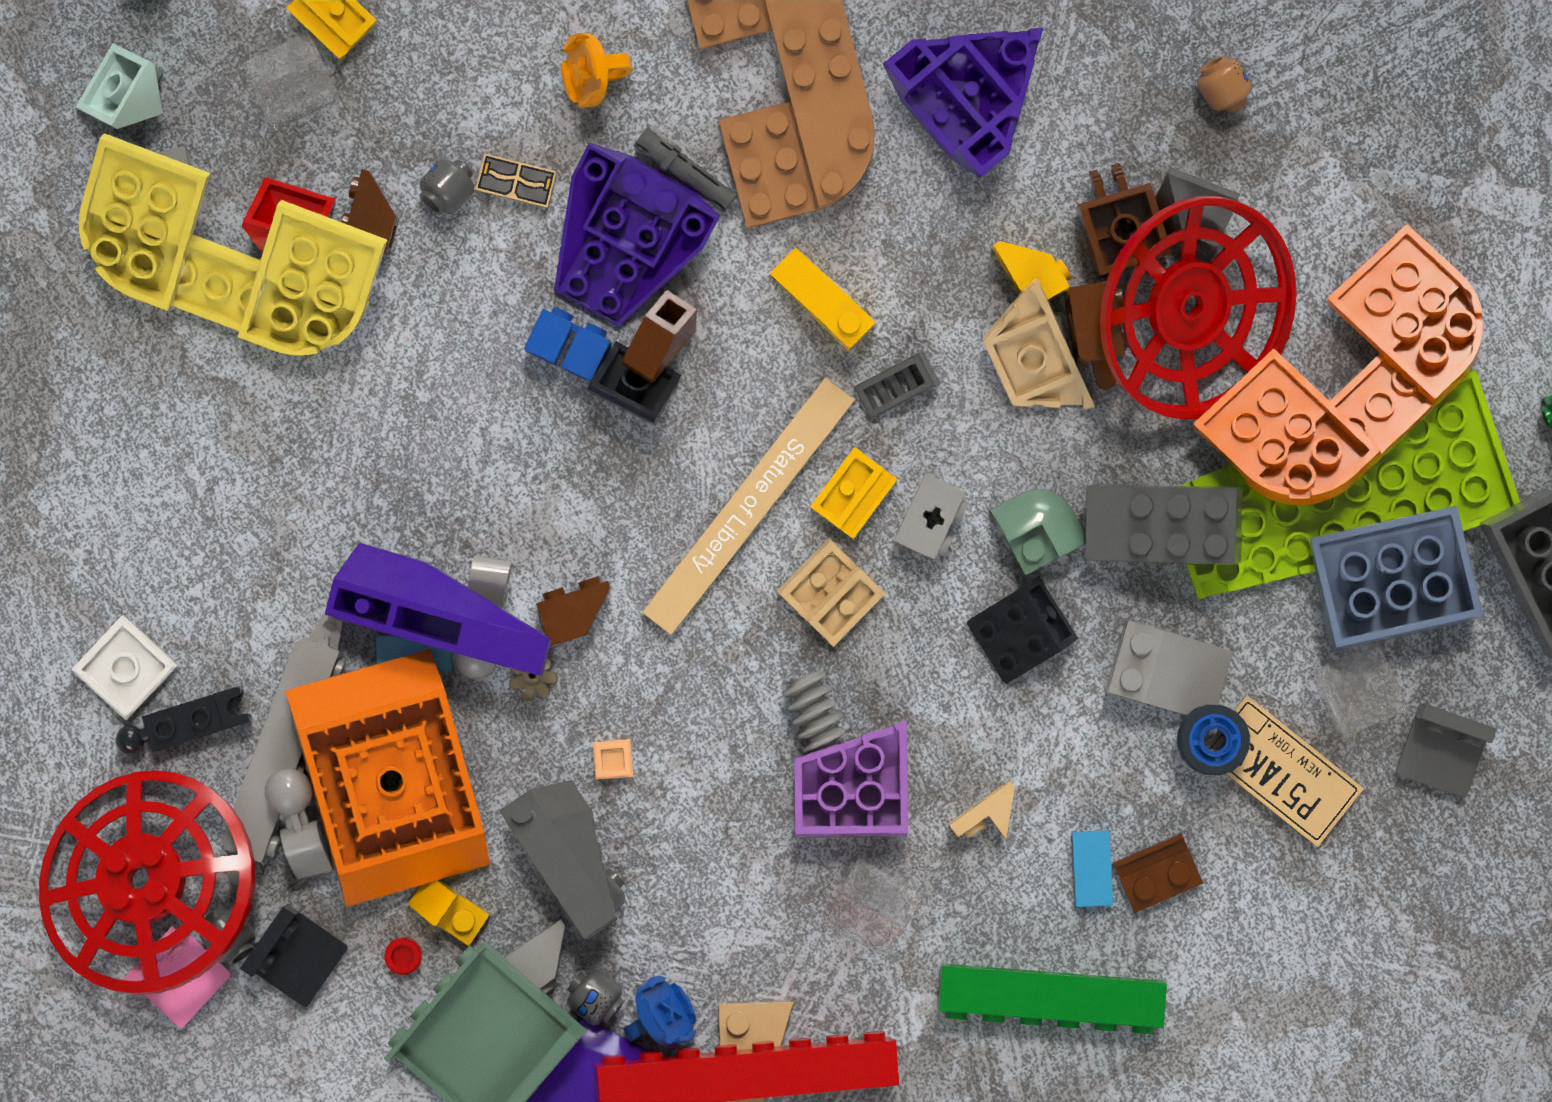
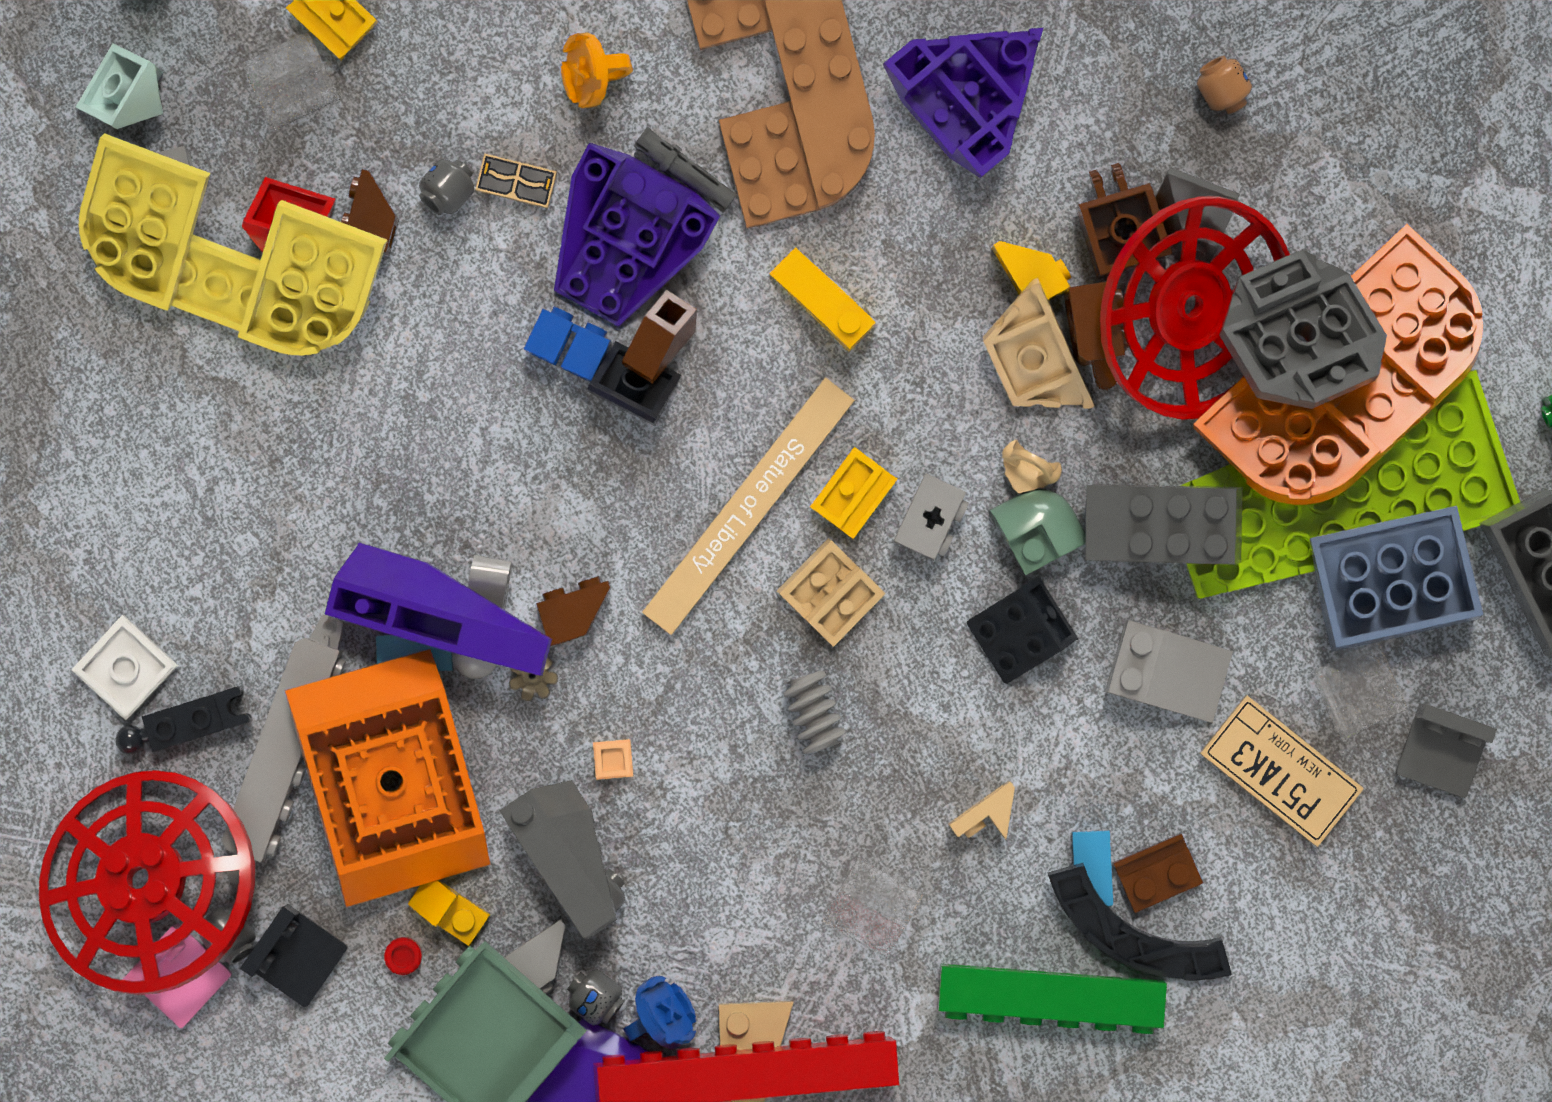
light grey beam [265,768,334,880] -> none
medium lavender wedge [794,720,909,838] -> none
dark grey slope [854,351,940,419] -> none
wheel [1177,704,1250,775] -> none
none -> tan piece [1002,439,1062,494]
none -> black tile [1047,863,1232,981]
none -> dark grey piece [1219,249,1387,409]

